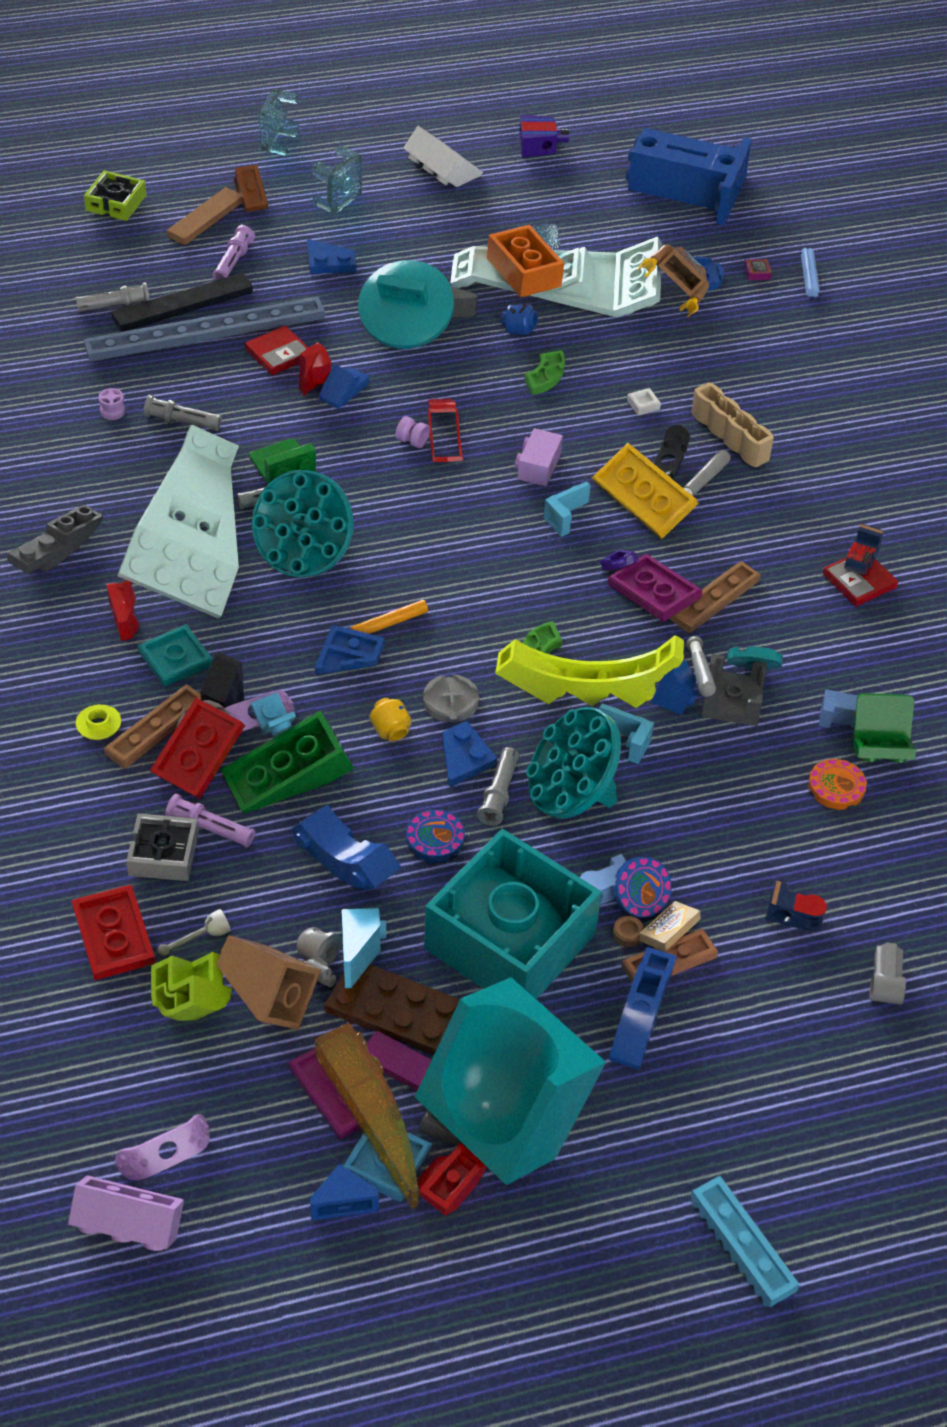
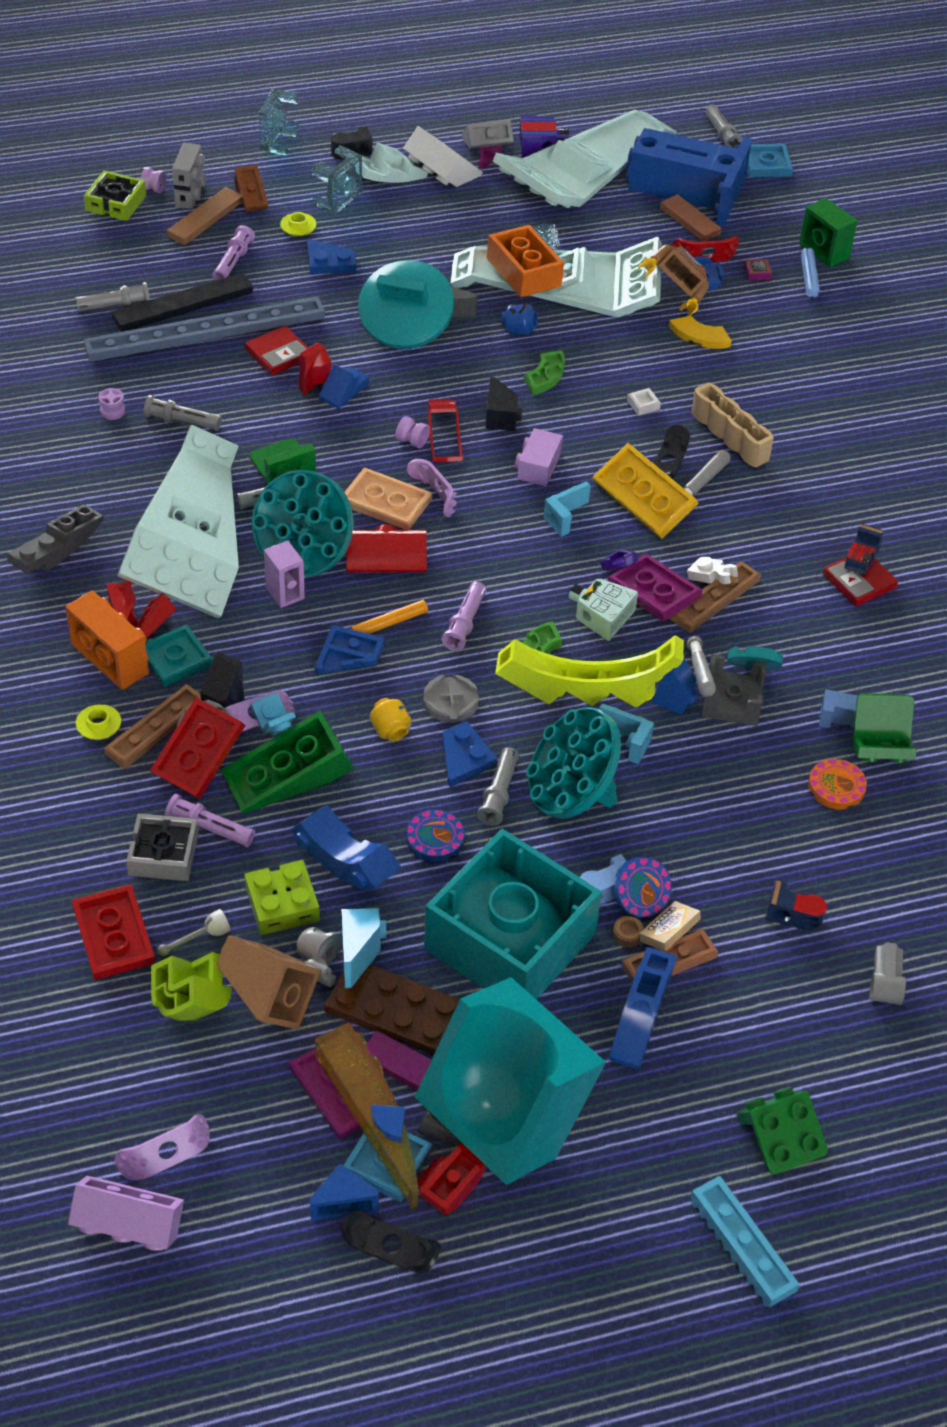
none -> orange brick [65,590,149,690]
none -> red slope [135,593,176,638]
none -> lavender wheel [141,167,166,194]
none -> light grey piece [172,143,206,209]
none -> lime piece [244,860,320,936]
none -> lavender brick [264,541,305,608]
none -> neon yellow piece [280,212,316,236]
none -> black leg [331,126,373,159]
none -> black piece [342,1210,441,1274]
none -> light nougat tile [345,467,432,530]
none -> red panel [347,524,427,572]
none -> light aqua slope [348,142,429,183]
none -> blue tile [371,1104,405,1143]
none -> lavender piece [407,459,457,518]
none -> lavender pin [442,582,486,651]
none -> light grey tile [462,120,514,148]
none -> magenta tile [479,145,502,168]
none -> black slope [486,377,522,431]
none -> light aqua wing [493,110,677,208]
none -> light aqua torso [569,579,638,641]
none -> nougat tile [660,194,721,242]
none -> yellow tile [669,316,732,349]
none -> red piece [672,236,739,262]
none -> white plate [687,557,738,584]
none -> light grey pin [705,104,743,148]
none -> green bracket [736,1087,828,1174]
none -> dark azure tile [747,144,793,177]
none -> green brick [799,198,858,267]

